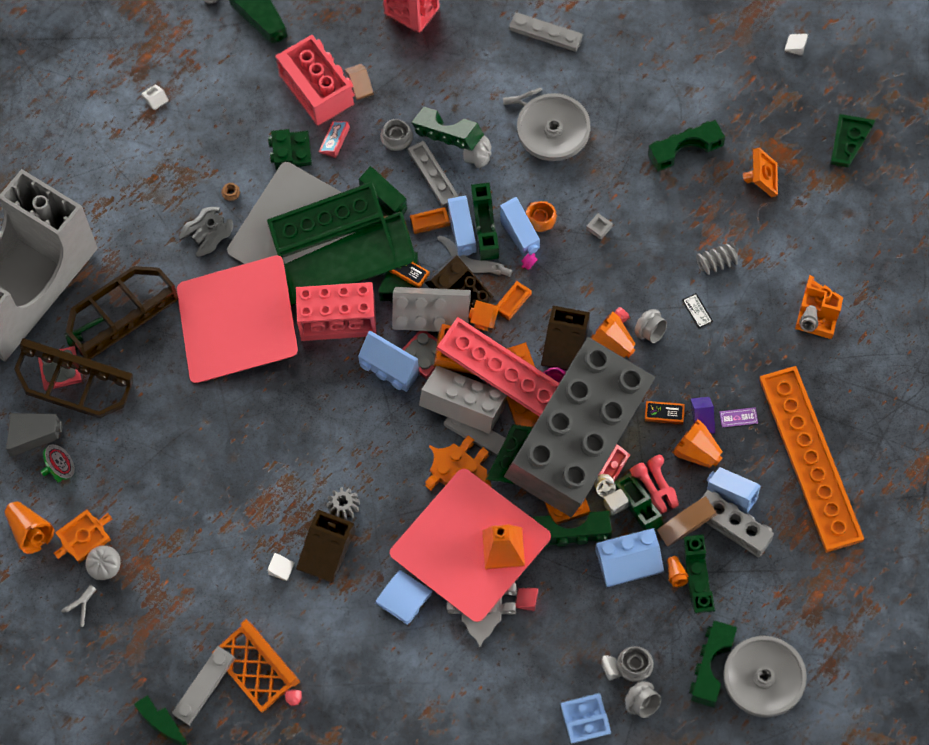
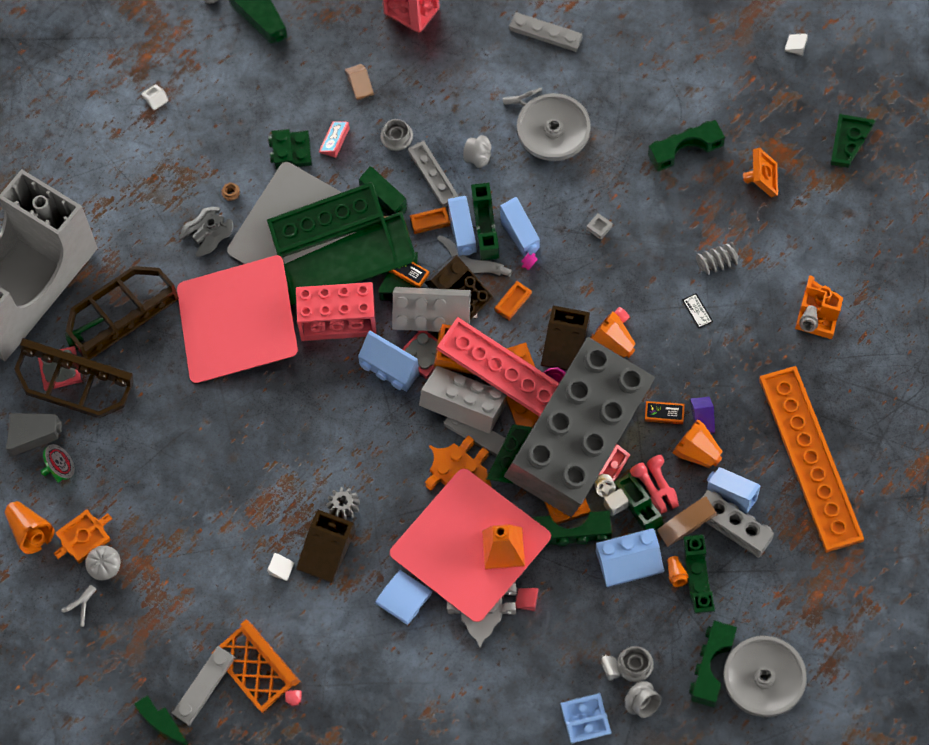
coral brick [276,35,354,126] -> none
dark green arch [411,107,484,151] -> none
orange brick [469,300,499,331] -> none
orange hair [525,201,557,232] -> none
light grey piece [635,309,667,343] -> none
medium lavender sticker [719,407,758,427] -> none

